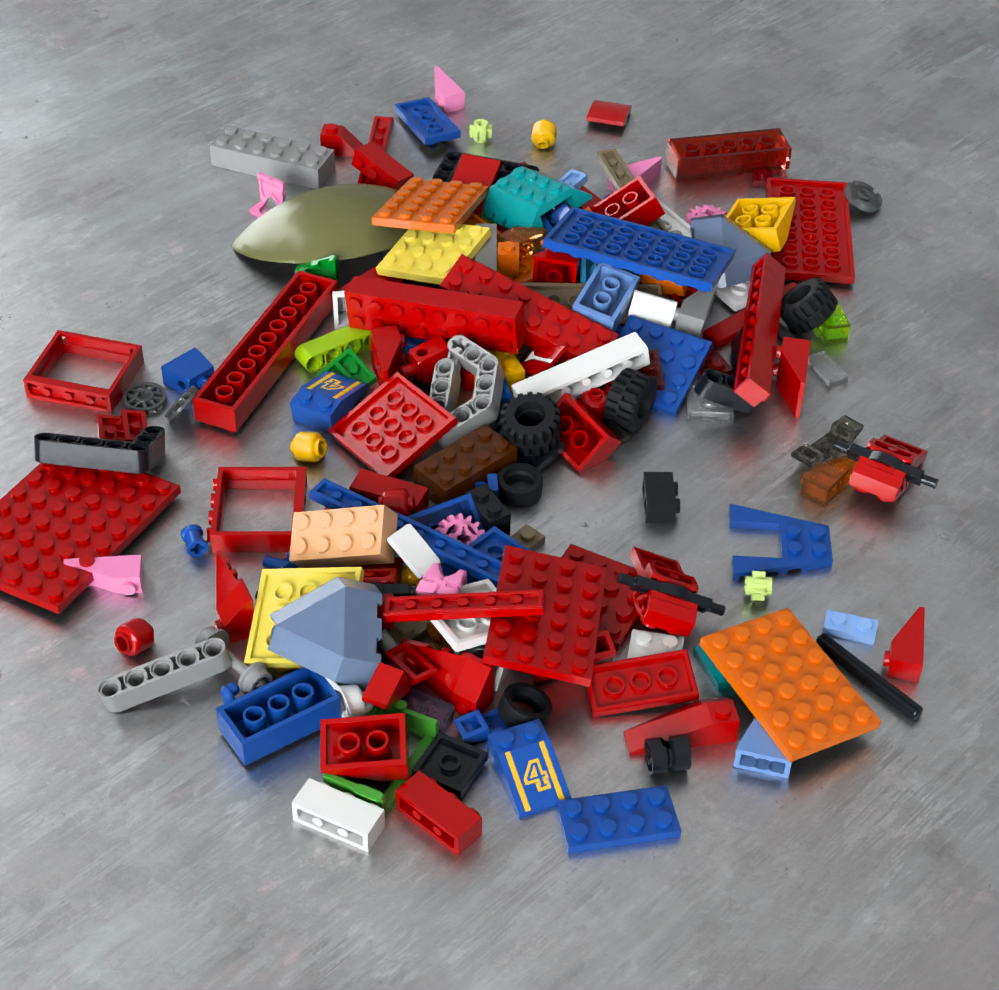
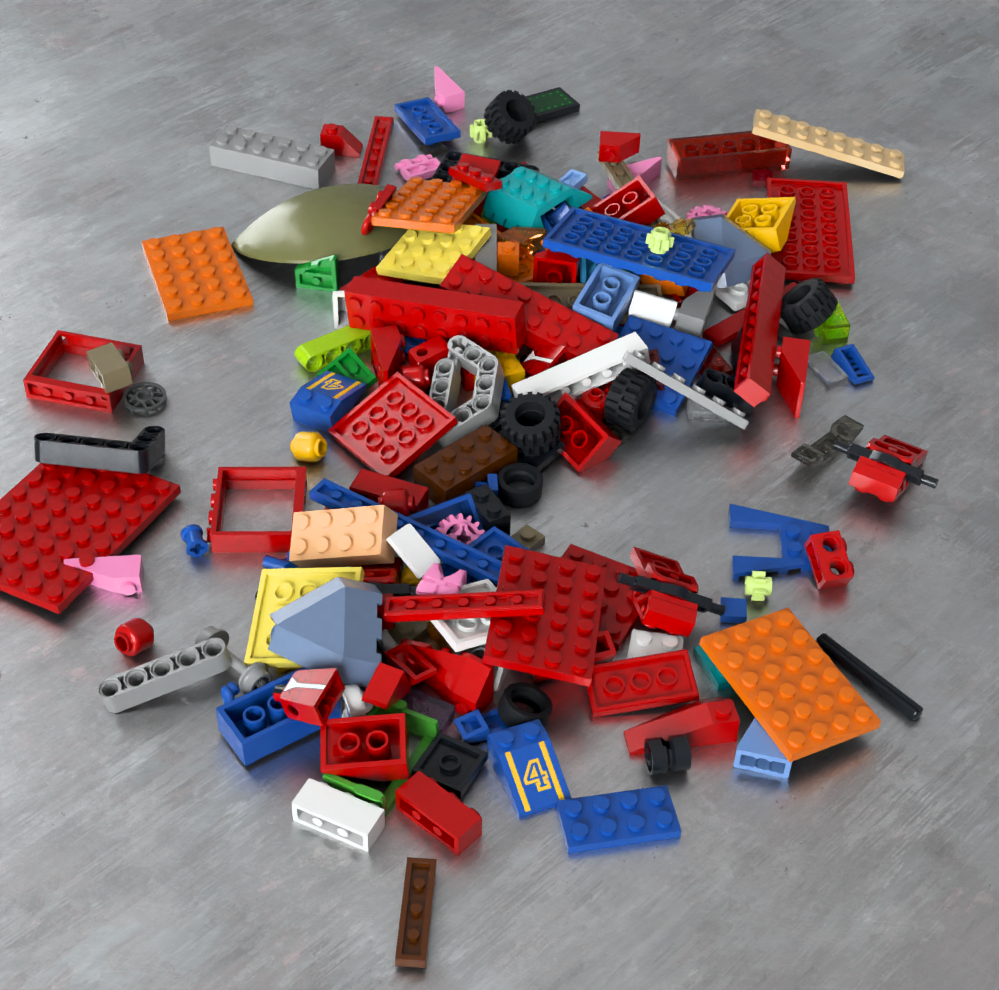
red slope [95,409,147,442] -> none
blue torso [161,348,214,394] -> none
dark grey wheel [165,385,199,422] -> none
red brick [193,270,338,432] -> none
red wedge [214,550,254,644] -> none
bright pink piece [249,172,286,217] -> none
red brick [351,142,414,190] -> none
yellow head [531,119,557,149] -> none
red slope [586,100,632,126] -> none
black brick [642,472,680,523] -> none
clear orange slope [800,455,857,507] -> none
light blue plate [822,609,879,646] -> none
dark grey tile [844,181,883,212] -> none
red slope [882,607,925,682] -> none
none -> dark tan brick [86,342,134,393]
none -> orange plate [141,227,253,321]
none -> torso [273,668,345,726]
none -> red plate [361,184,397,236]
none -> bright pink plate [394,154,440,181]
none -> reddish brown plate [395,857,437,968]
none -> red head [401,364,432,393]
none -> red plate [449,162,502,192]
none -> black tyre [484,90,537,144]
none -> tile [525,87,580,123]
none -> red slope [599,131,641,163]
none -> plate [622,350,749,430]
none -> yellowish green gear [646,227,674,254]
none -> clear yellow plate [654,218,696,236]
none -> blue tile [720,597,747,623]
none -> tan plate [752,109,905,179]
none -> red brick [804,530,855,591]
none -> blue slope [830,344,875,385]

